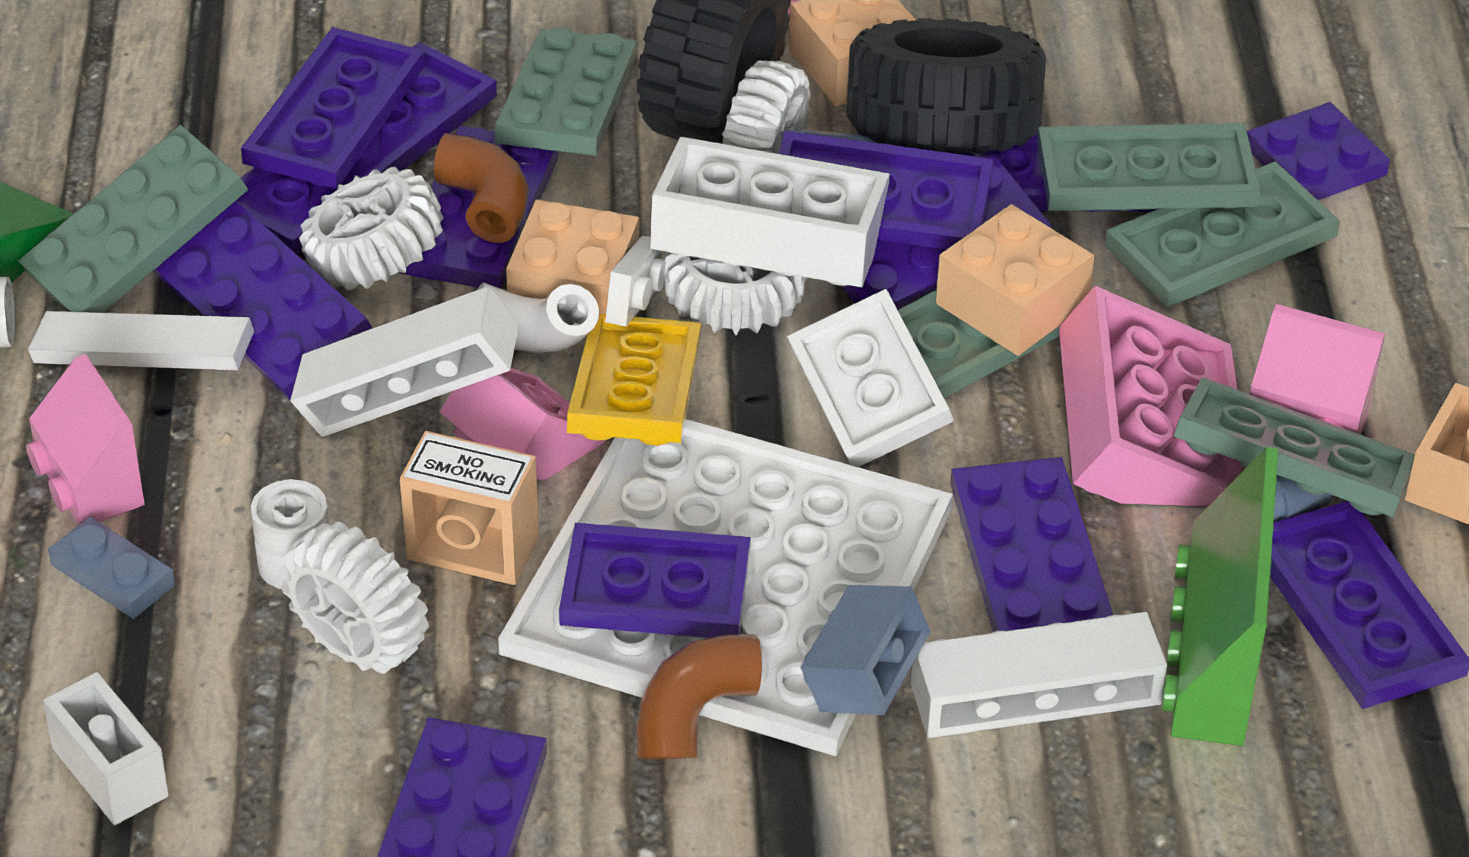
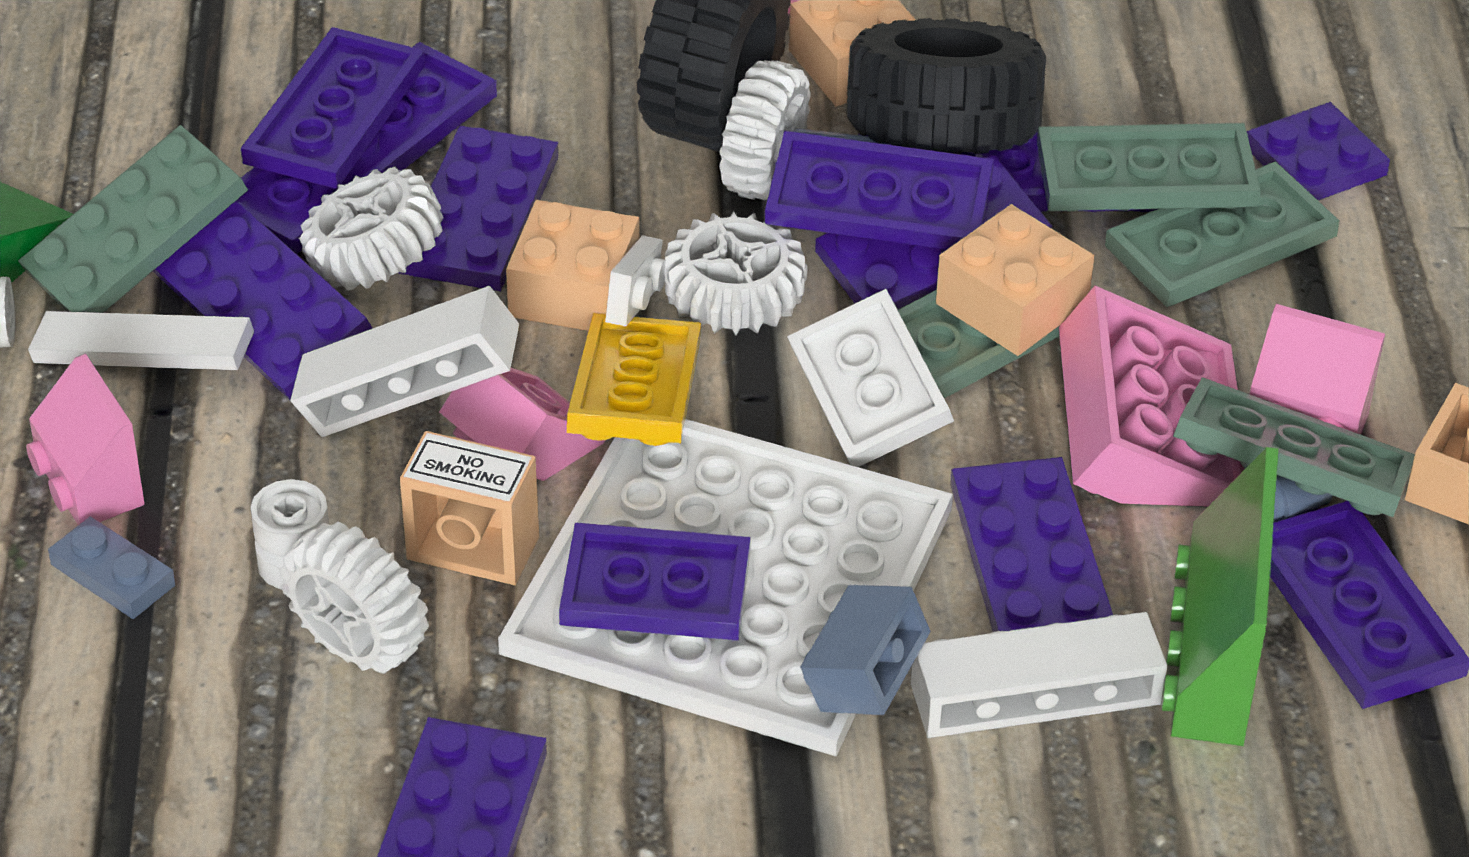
white brick [43,672,169,826] -> none
dark orange cylinder [434,133,529,243] -> none
white cylinder [478,282,599,353] -> none
sand green plate [495,27,637,156] -> none
dark orange cylinder [636,634,762,759] -> none
white slope [650,137,890,287] -> none

